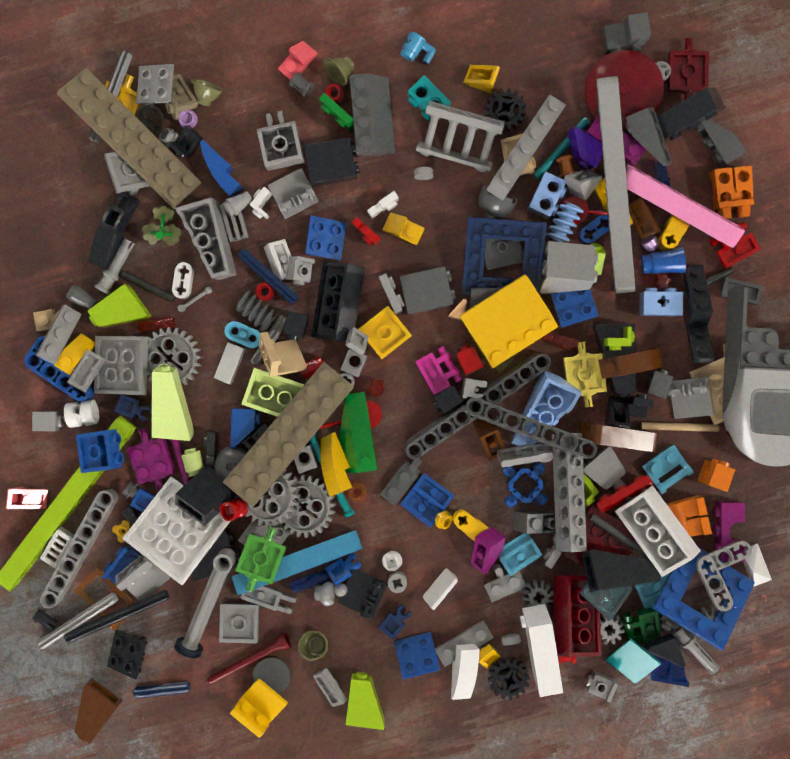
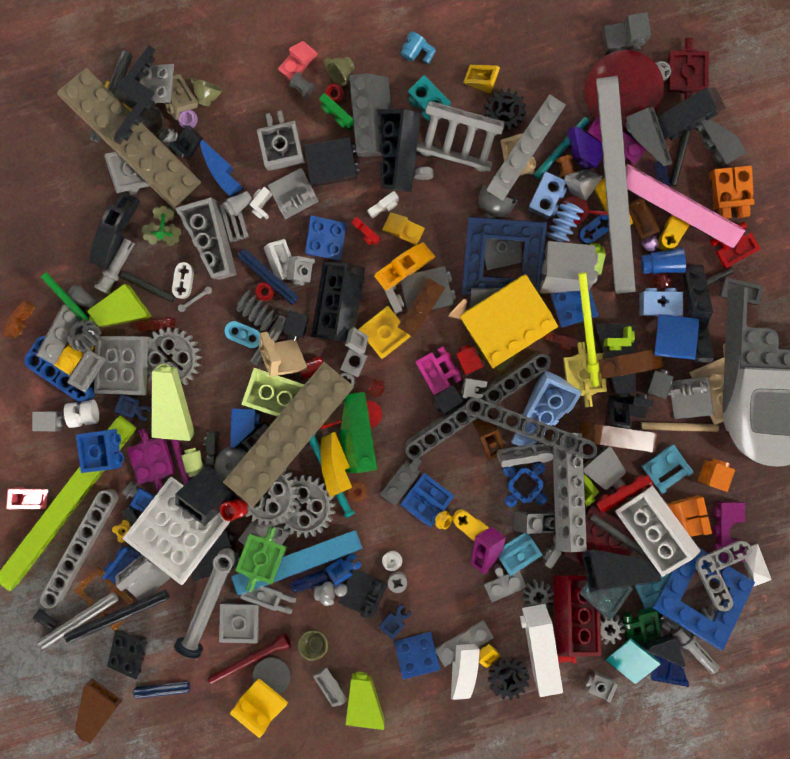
tan plate [33,309,59,332] -> none
white slope [40,527,74,569] -> none
white slope [214,342,246,385] -> none
light grey brick [294,444,319,474] -> none
white slope [423,568,458,610] -> none
light grey tile [501,633,521,645] -> none
none -> clear orange slope [3,301,36,338]
none -> green bar [40,272,90,321]
none -> dark grey gear [66,319,101,353]
none -> black bracket [114,45,155,145]
none -> light orange slope [374,242,435,291]
none -> black wedge [378,109,421,192]
none -> reddish brown plate [398,278,445,338]
none -> neon yellow bar [578,272,600,387]
none -> blue slope [654,315,699,360]
none -> pearl dark grey bar [669,129,691,187]

